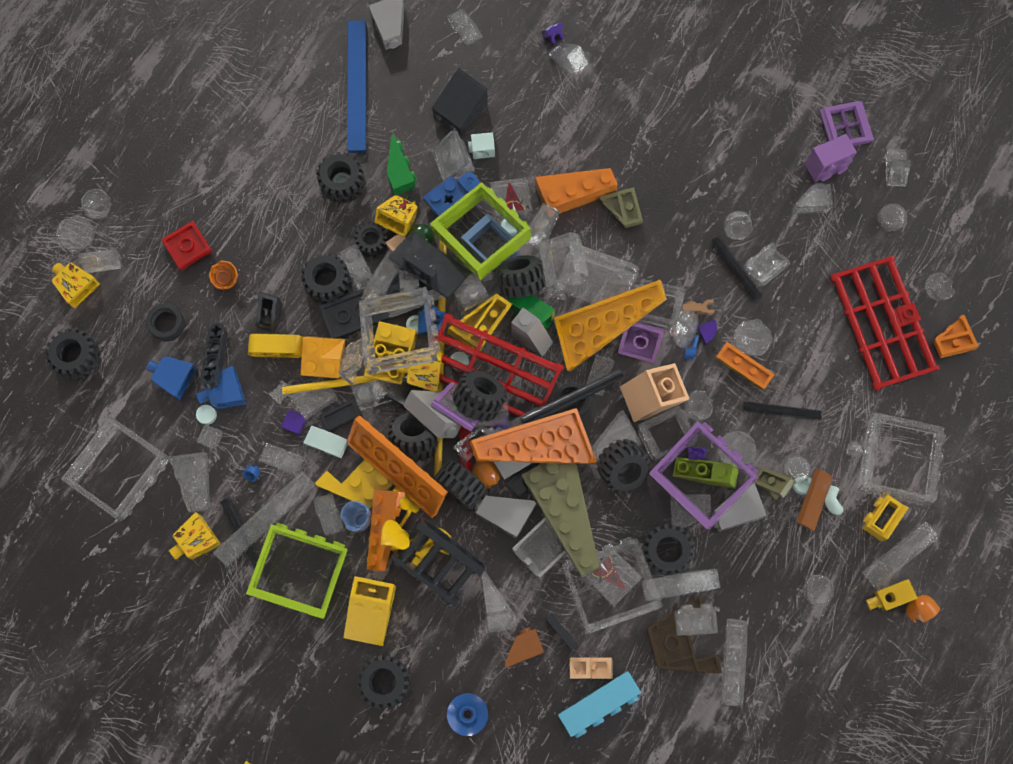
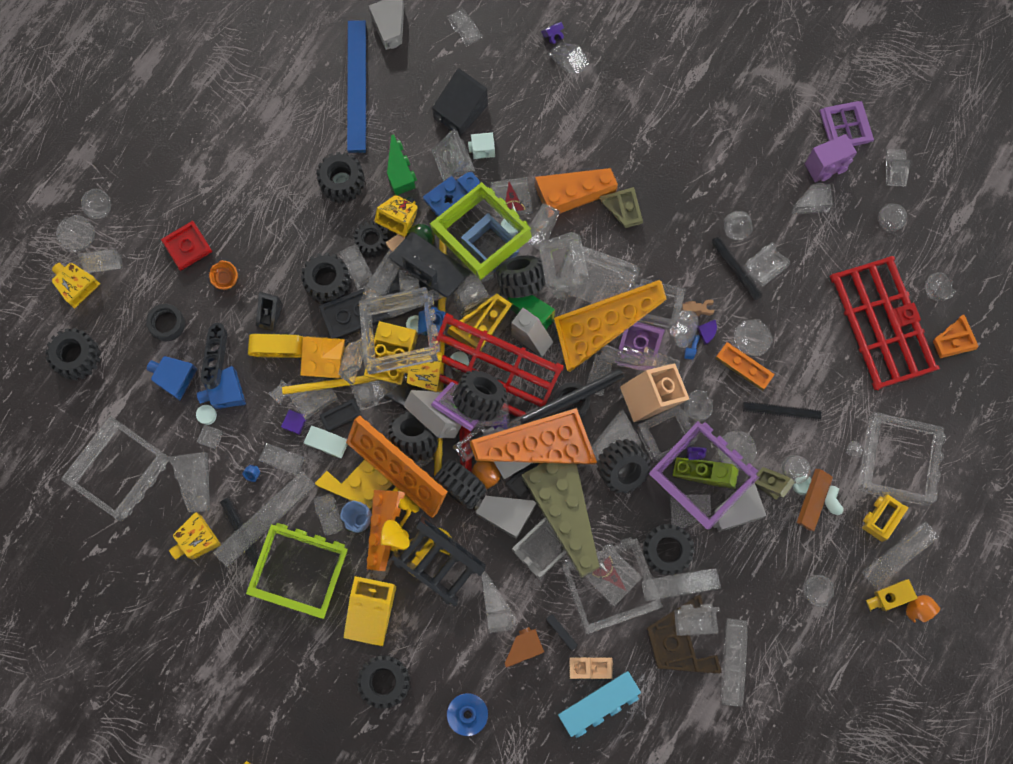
none -> clear slope [599,345,680,371]

